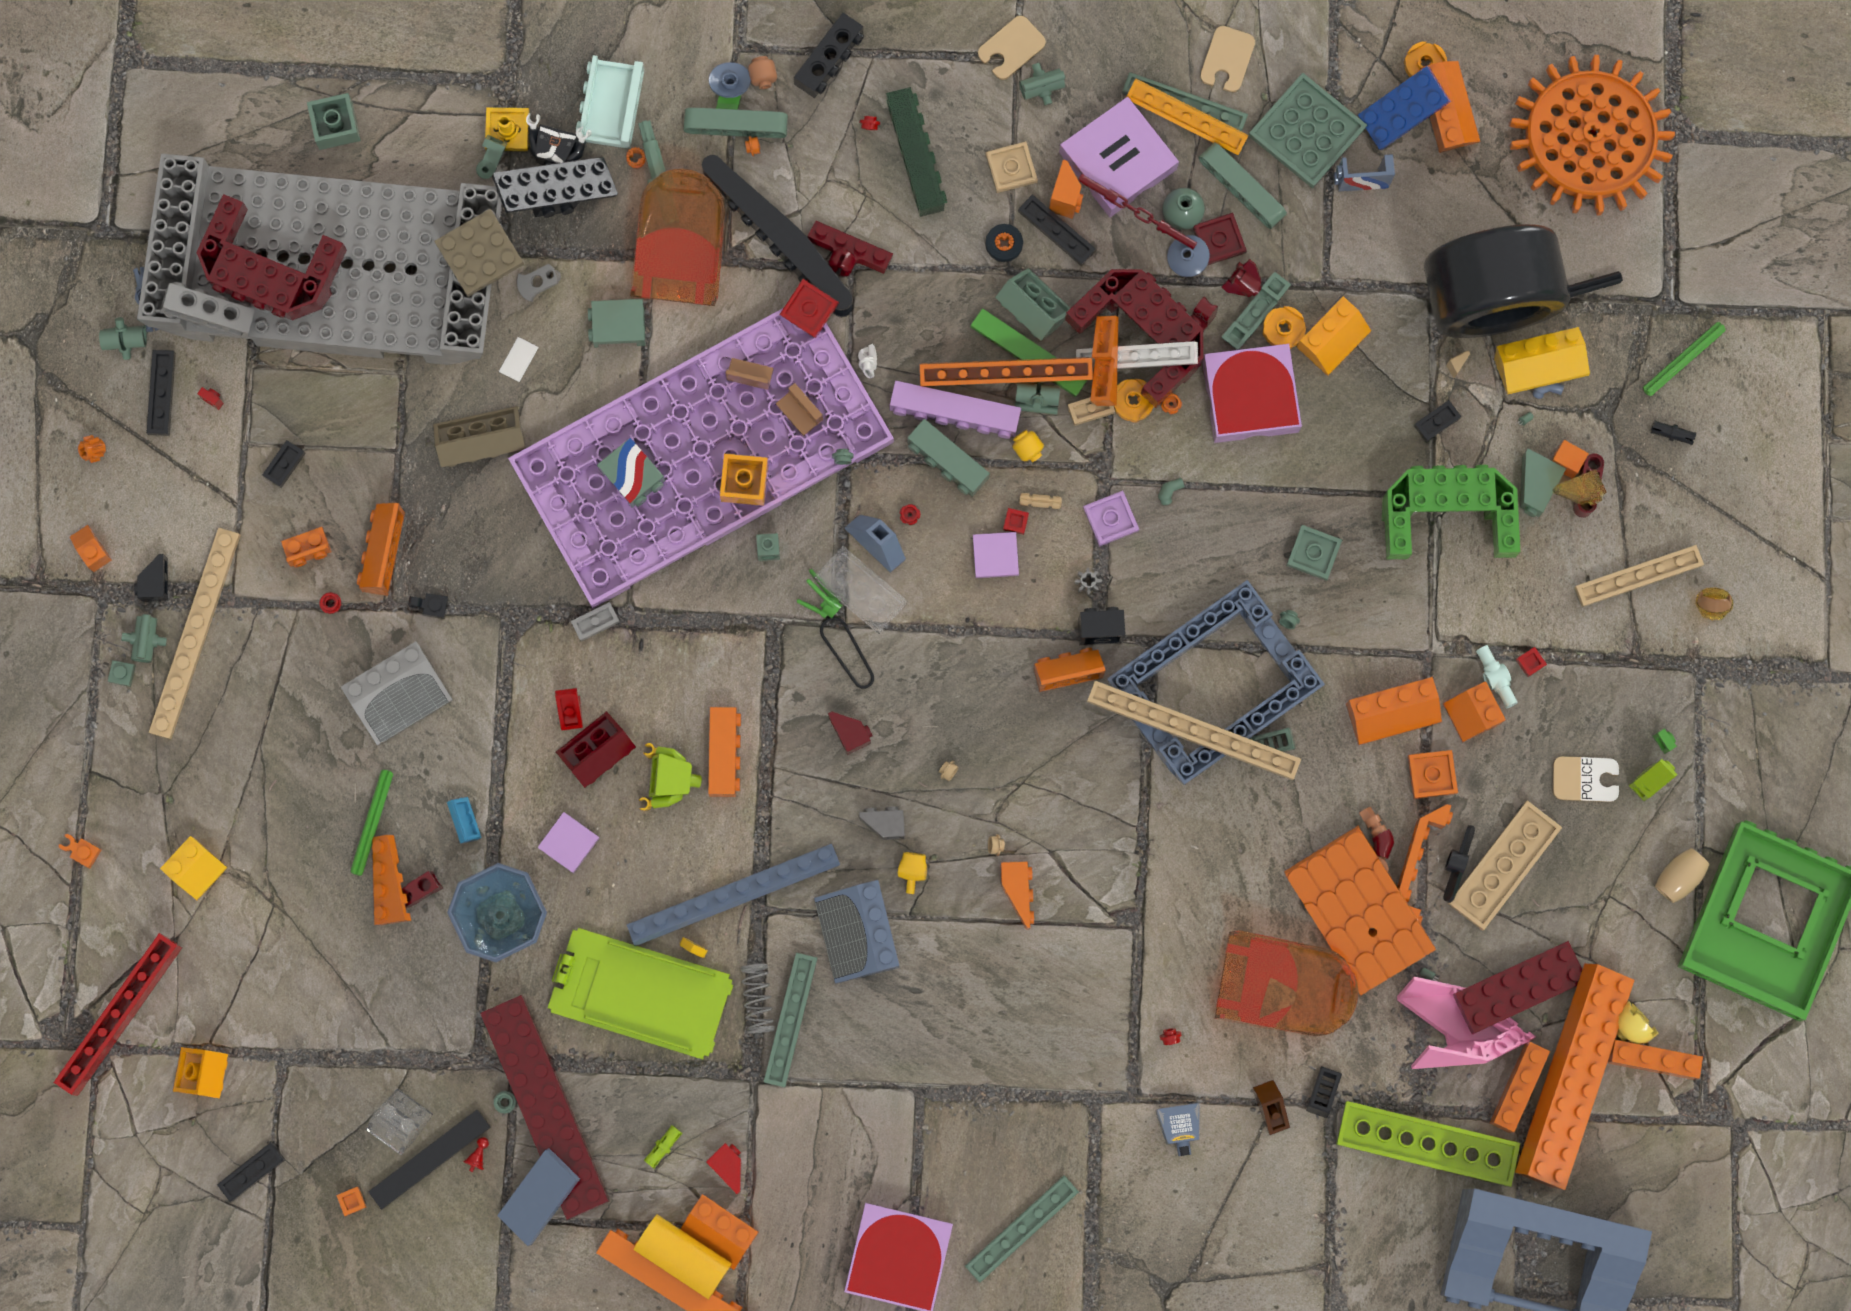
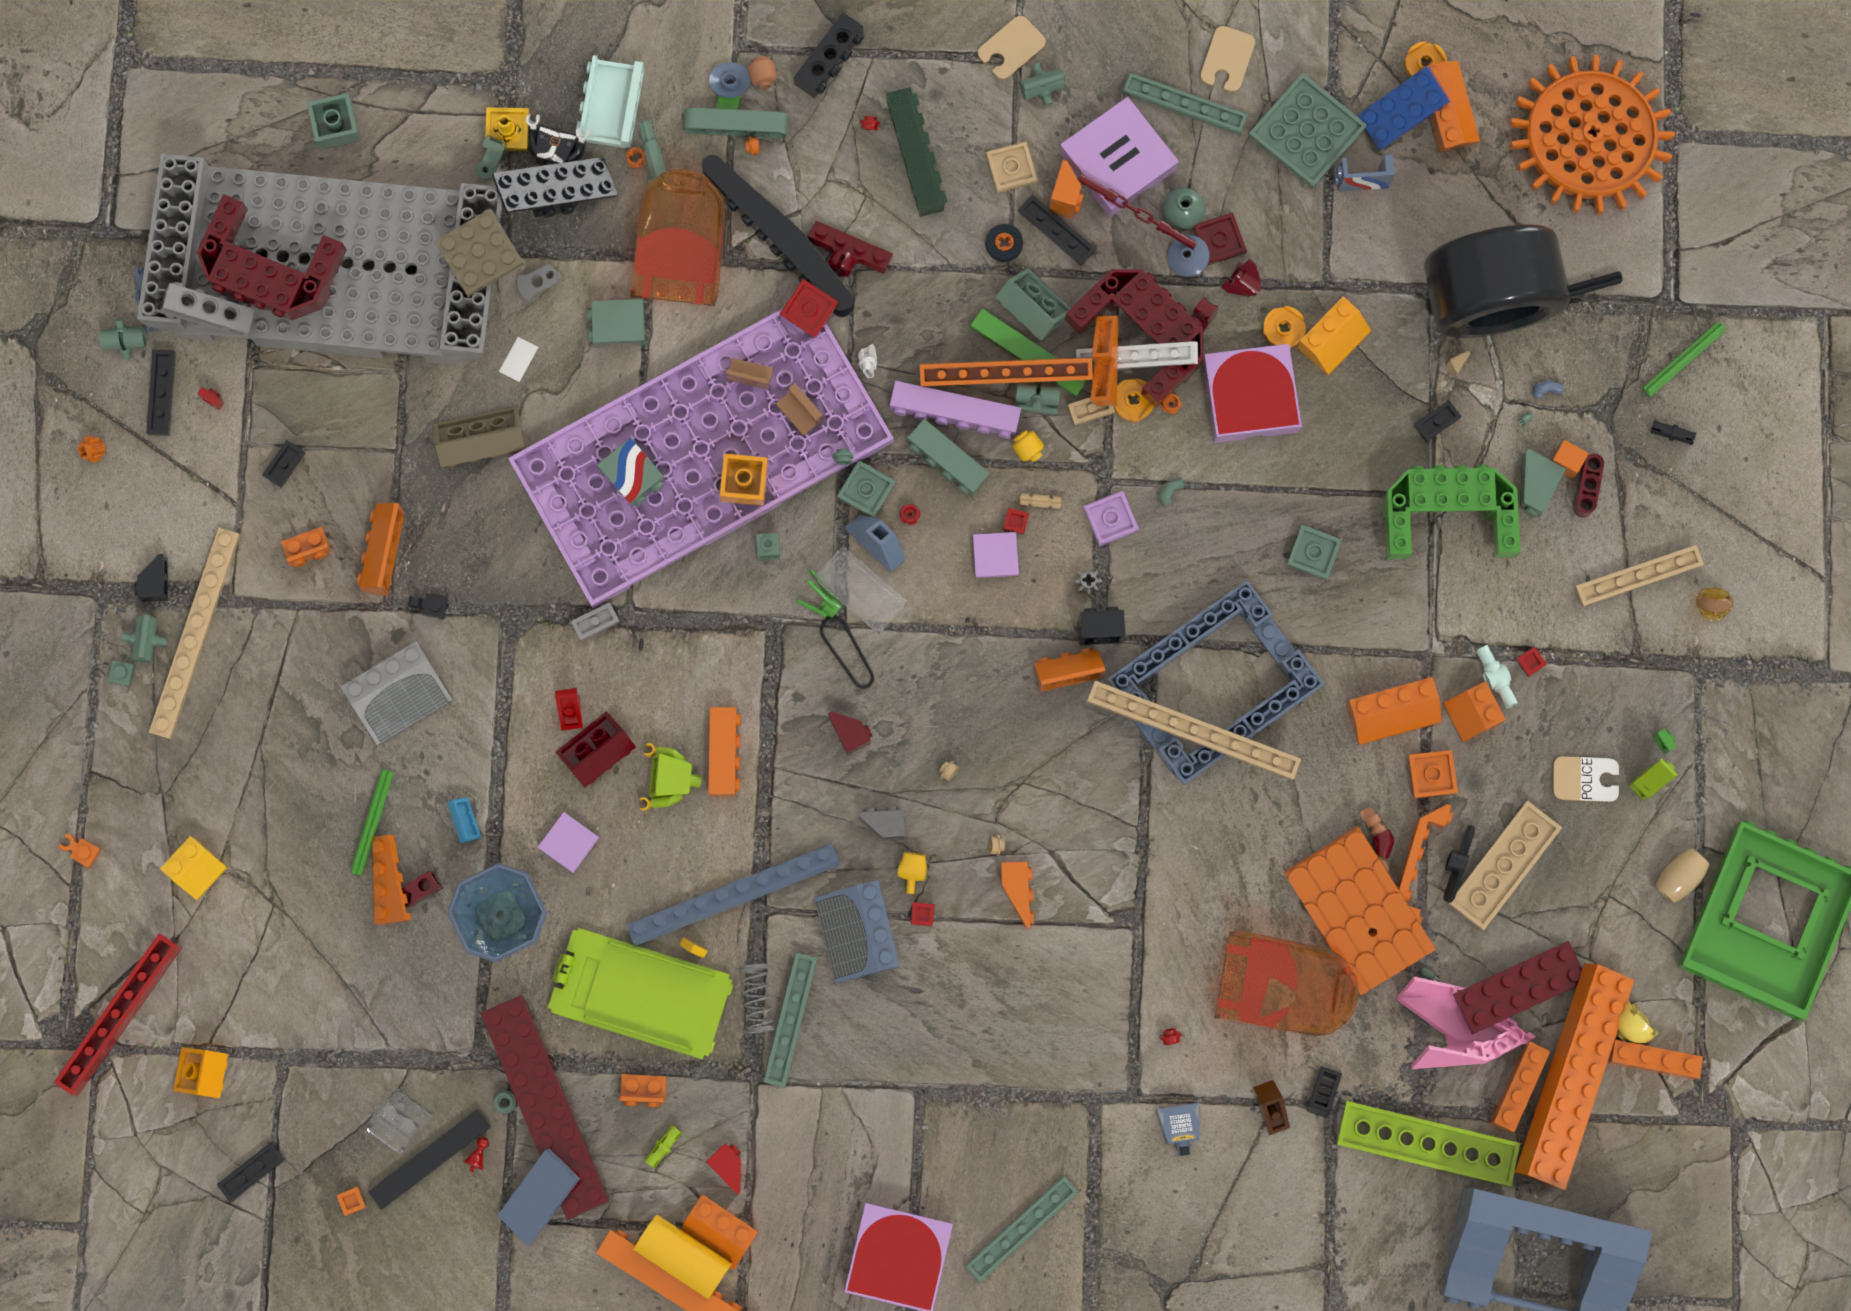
orange slope [70,525,112,572] -> none
red plate [319,592,342,614] -> none
light orange plate [1126,78,1248,155] -> none
sand green beam [1198,142,1287,229] -> none
sand green slope [1221,271,1291,350] -> none
sand green slope [1250,728,1296,752] -> none
sand green plate [1279,610,1300,629] -> none
yellow slope [1494,327,1590,395] -> none
clear yellow slope [1553,469,1607,506] -> none
none -> orange bracket [619,1074,667,1108]
none -> sand green plate [837,460,896,518]
none -> red plate [911,902,935,927]

